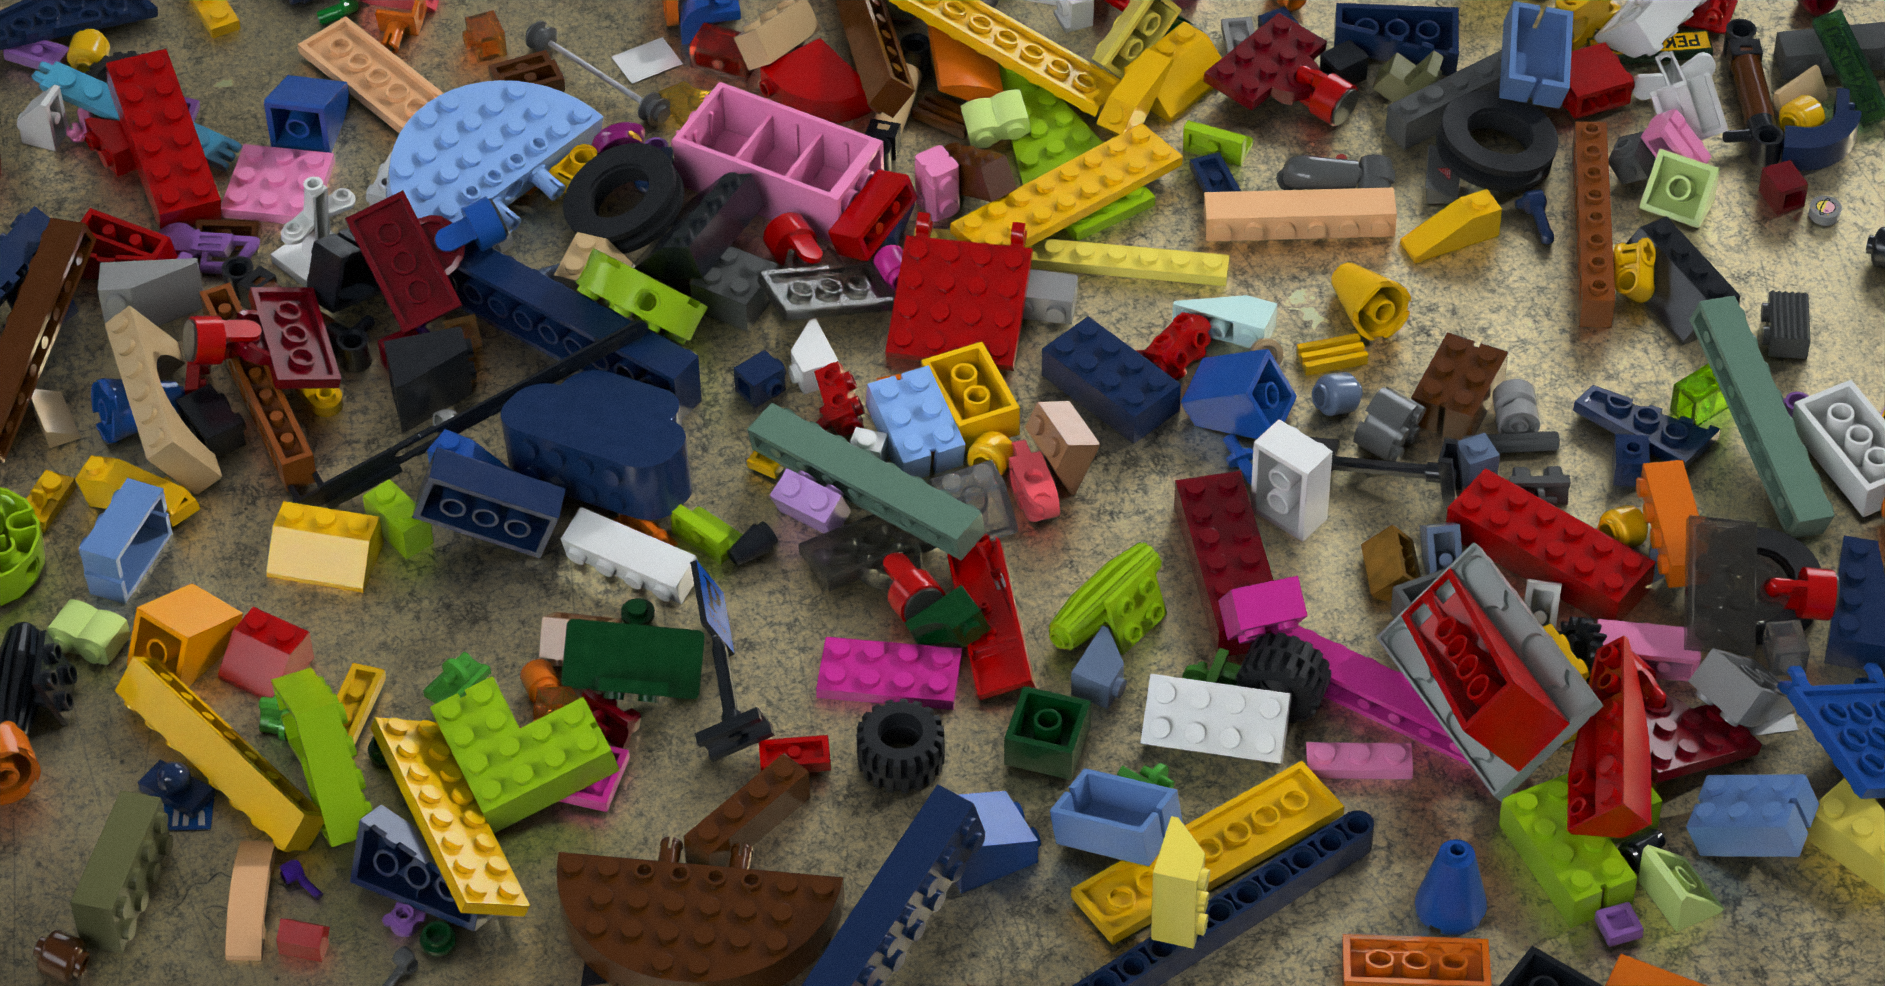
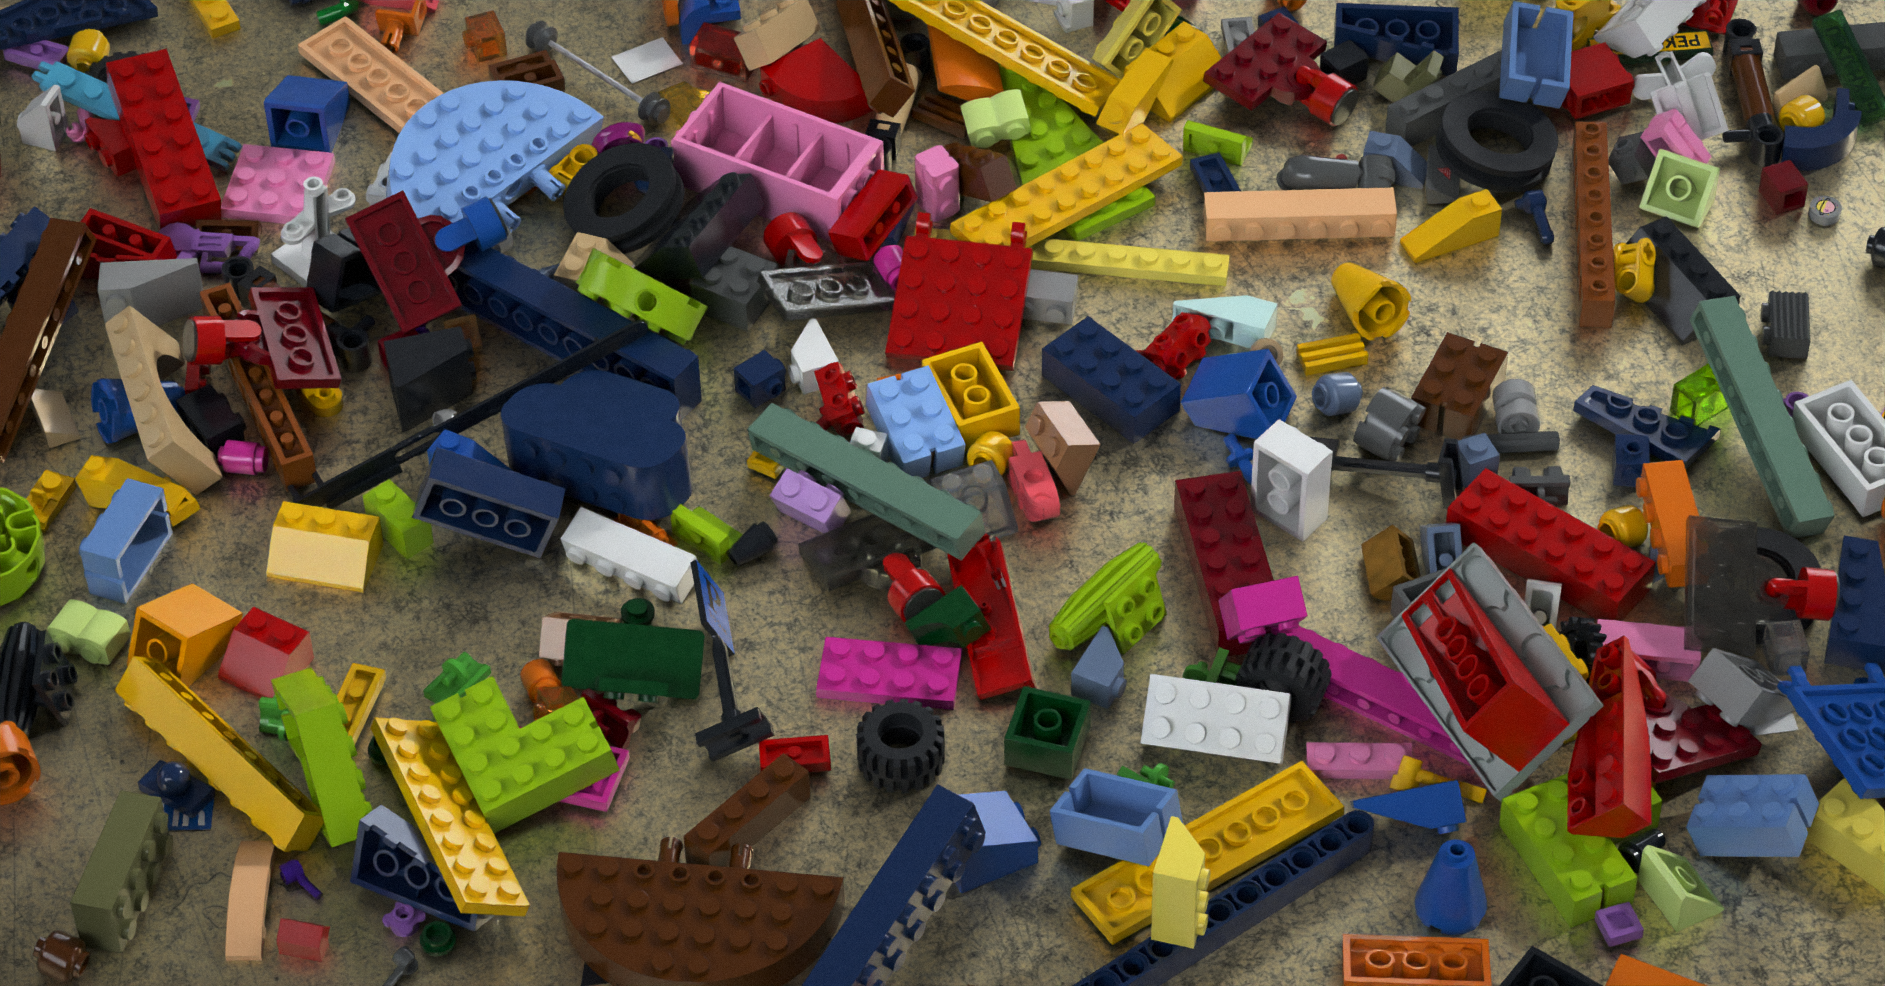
none -> dark pink brick [218,440,269,475]
none -> blue slope [1350,780,1467,834]
none -> sand blue slope [1363,131,1427,189]
none -> yellow brick [1389,755,1487,804]

